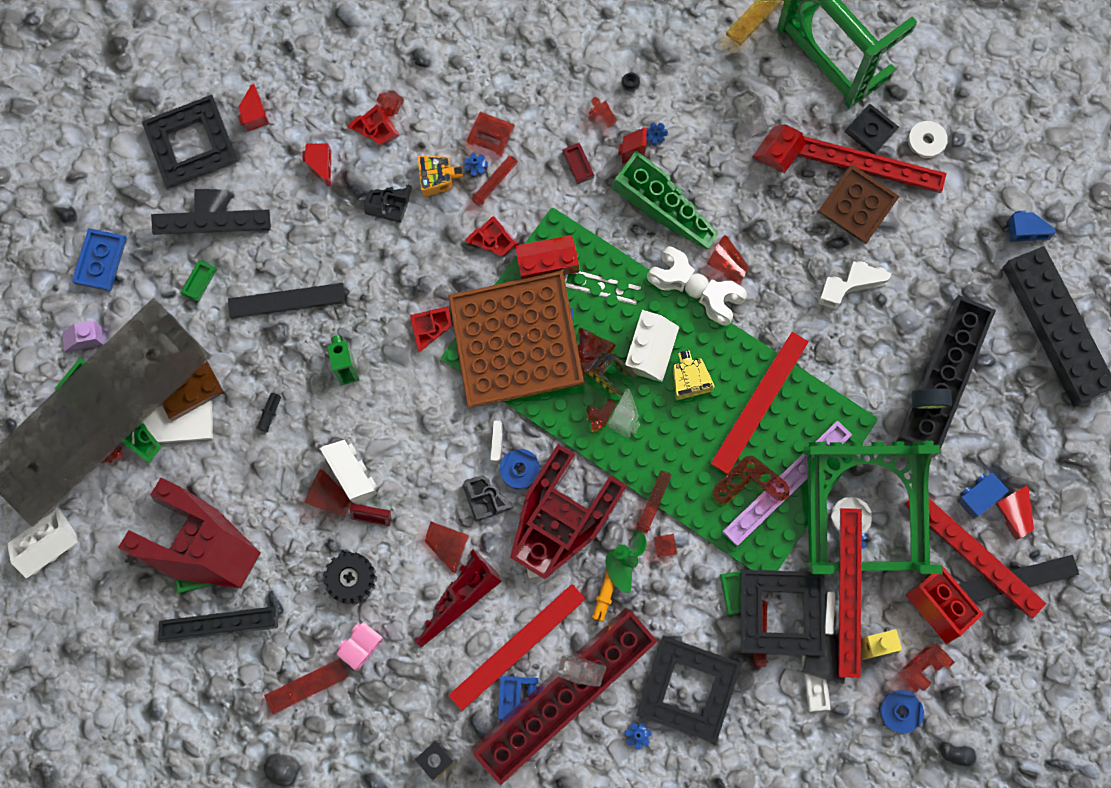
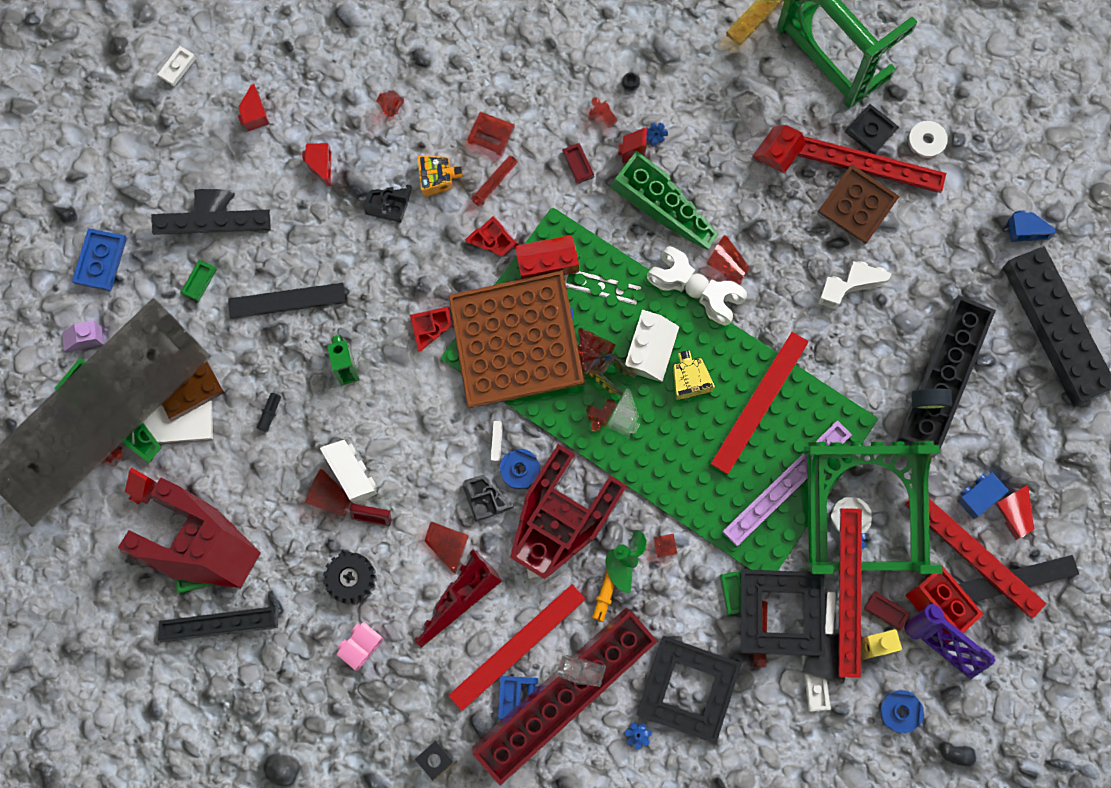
white slope [7,508,78,579] -> none
black plate [141,95,239,189] -> none
clear red tile [264,658,349,715] -> none
red slope [347,104,400,145] -> none
blue plant [464,153,488,177] -> none
clear red axle [636,470,672,534] -> none
clear red beam [713,456,790,505] -> none
clear red panel [898,643,955,692] -> none
none -> red slope [124,467,157,505]
none -> white plate [158,46,196,87]
none -> dark red tile [863,591,911,631]
none -> dark purple piece [904,604,996,679]

